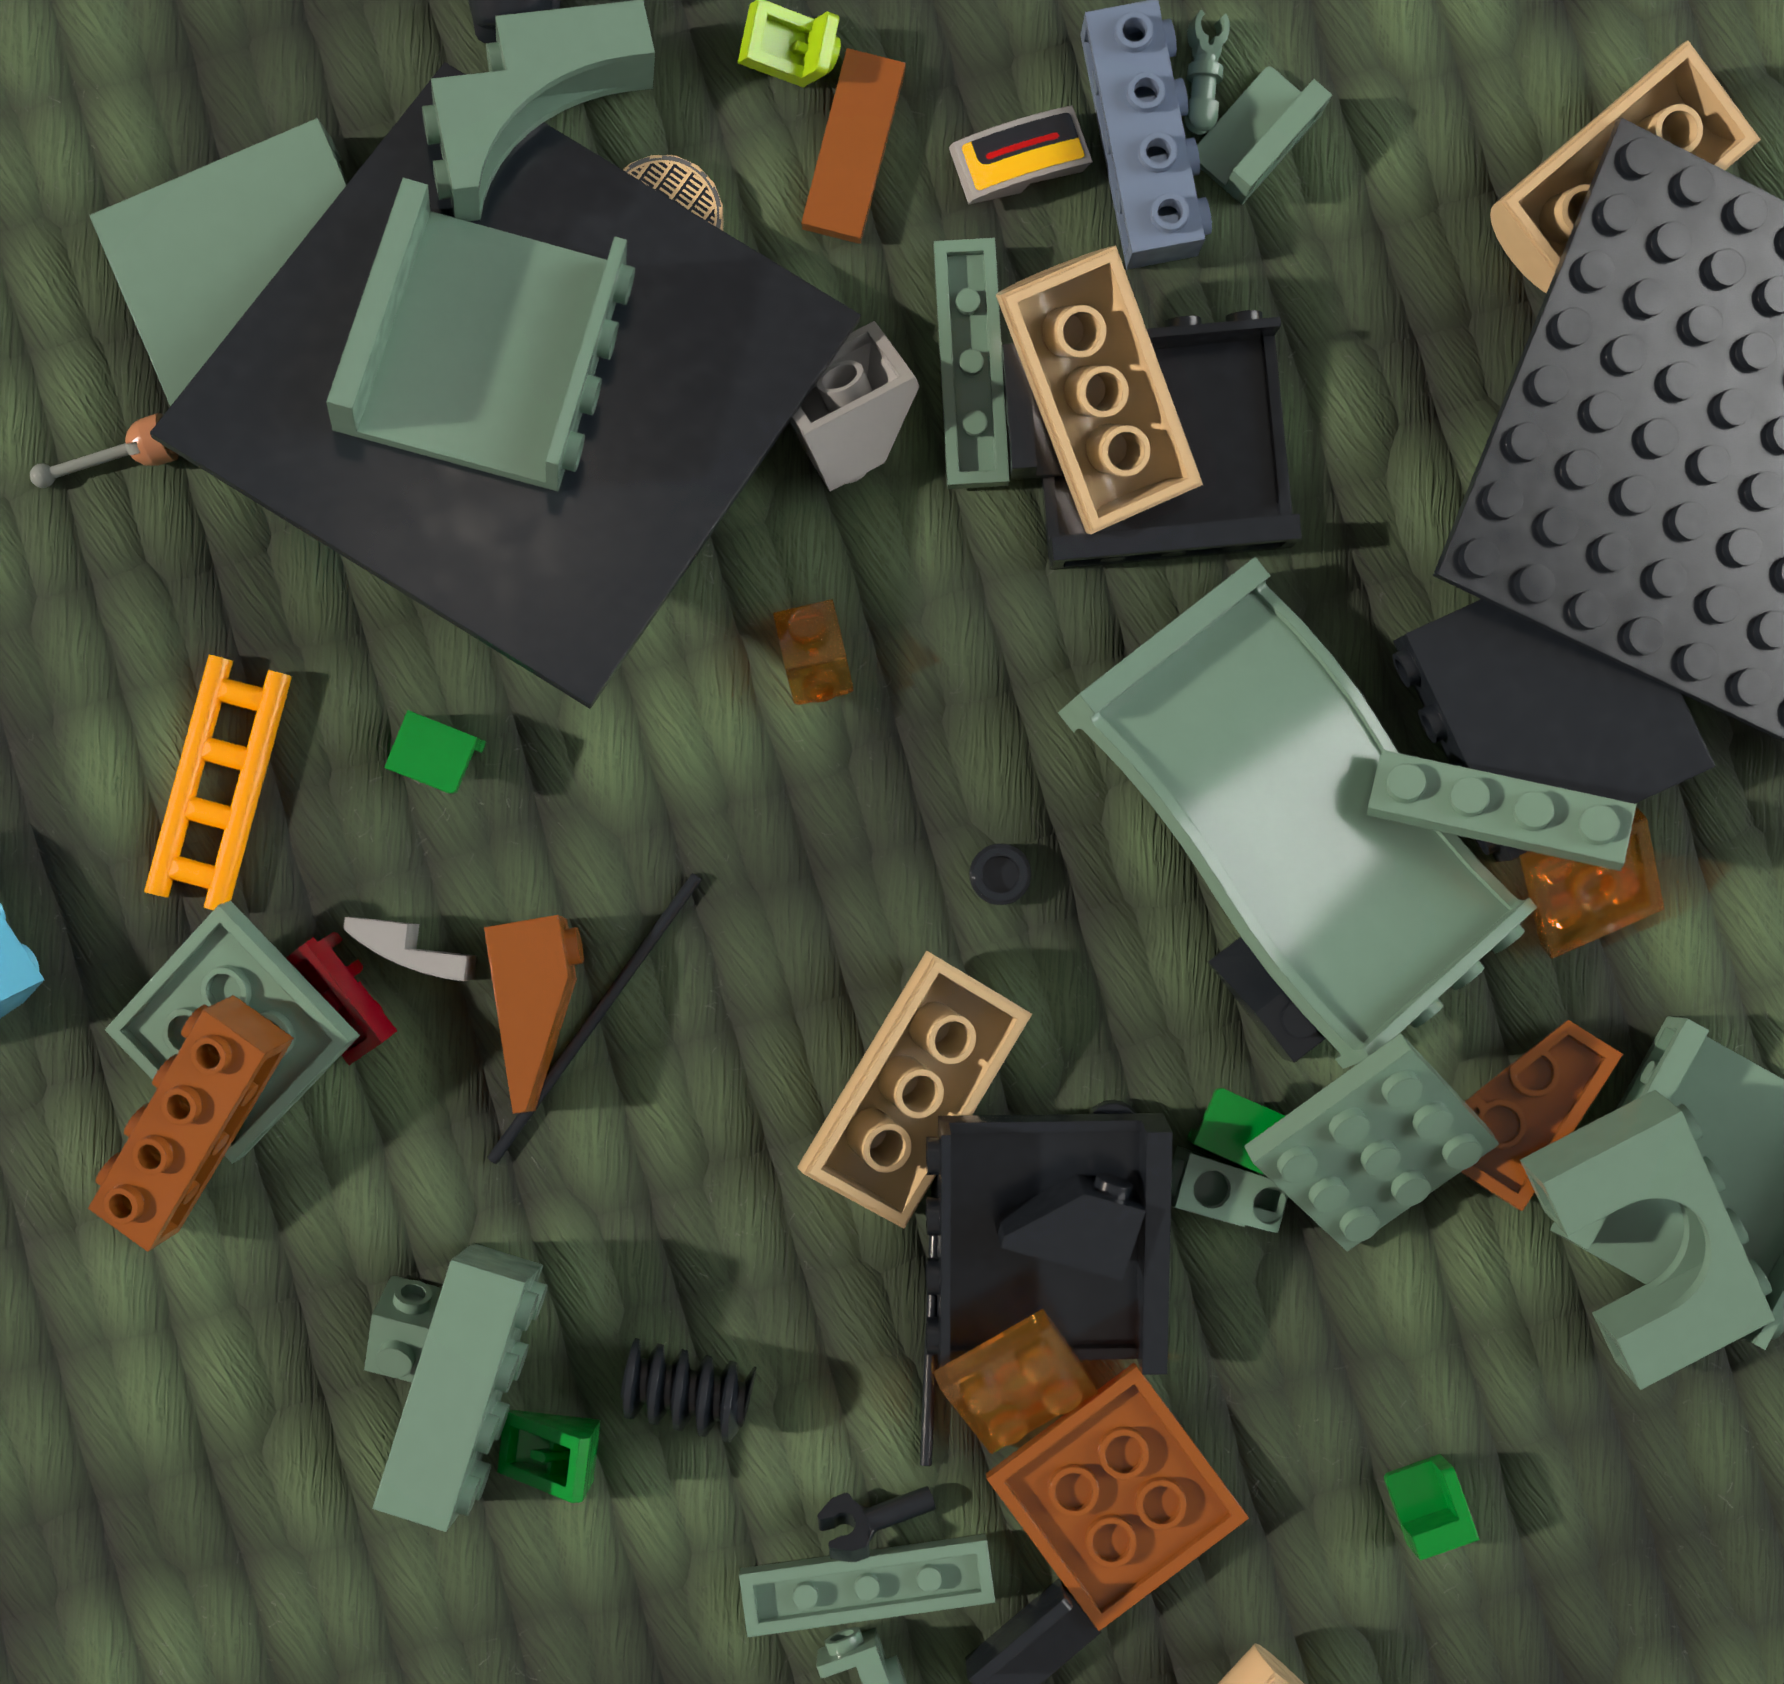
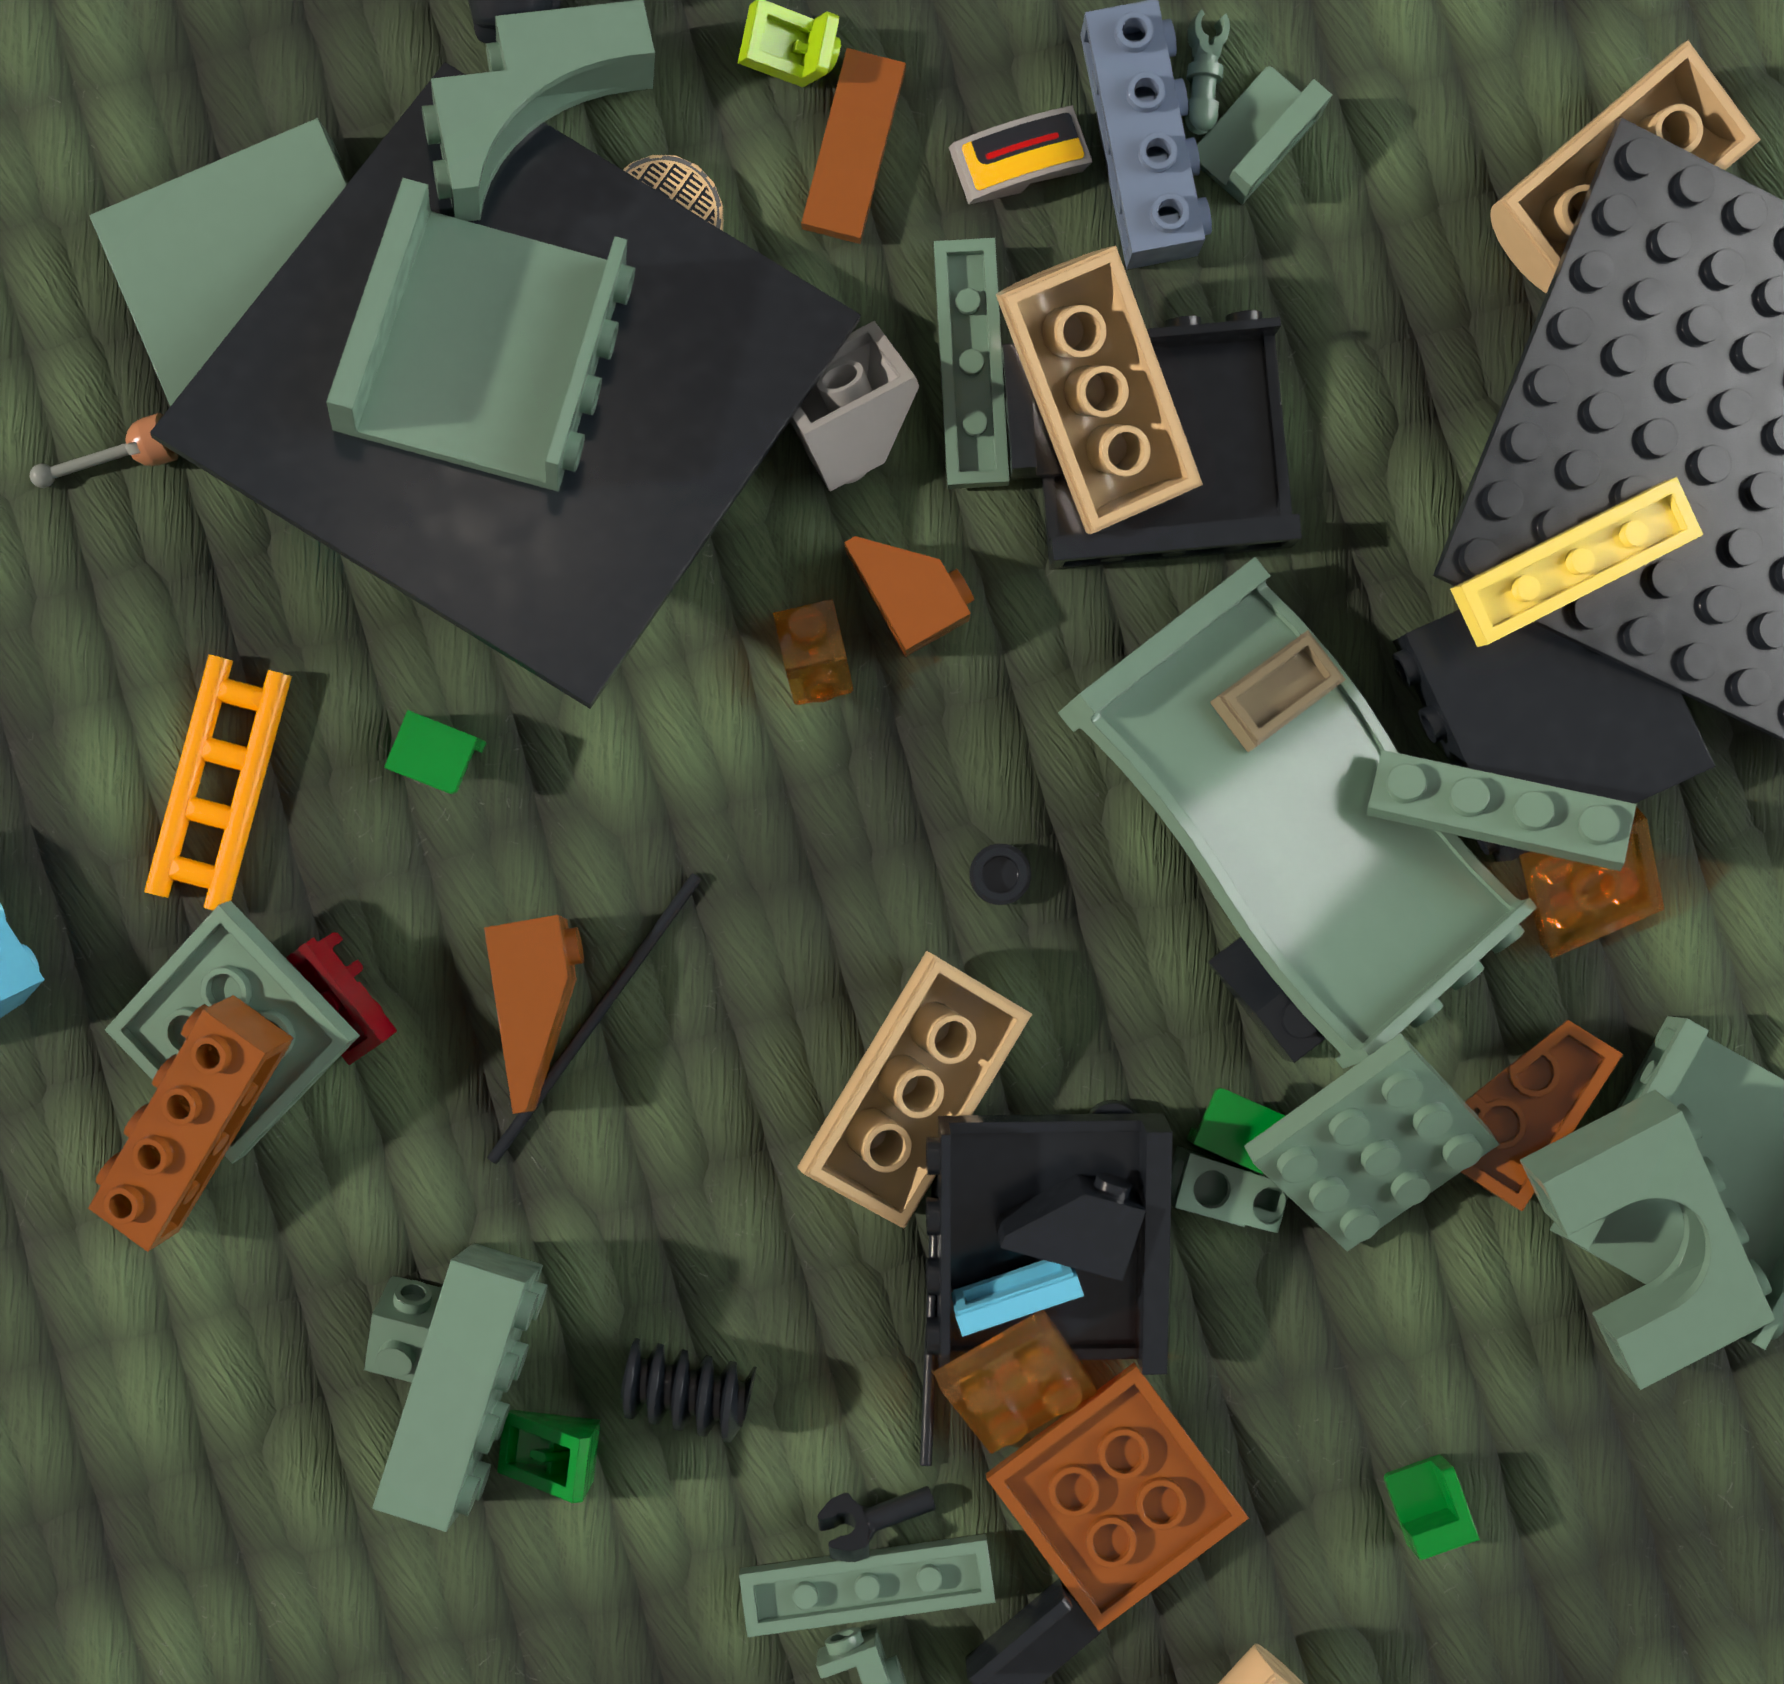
light grey slope [344,917,477,981] -> none
none -> dark orange slope [844,536,974,657]
none -> medium azure tile [951,1260,1084,1337]
none -> dark tan tile [1210,630,1346,753]
none -> light yellow plate [1450,477,1703,647]

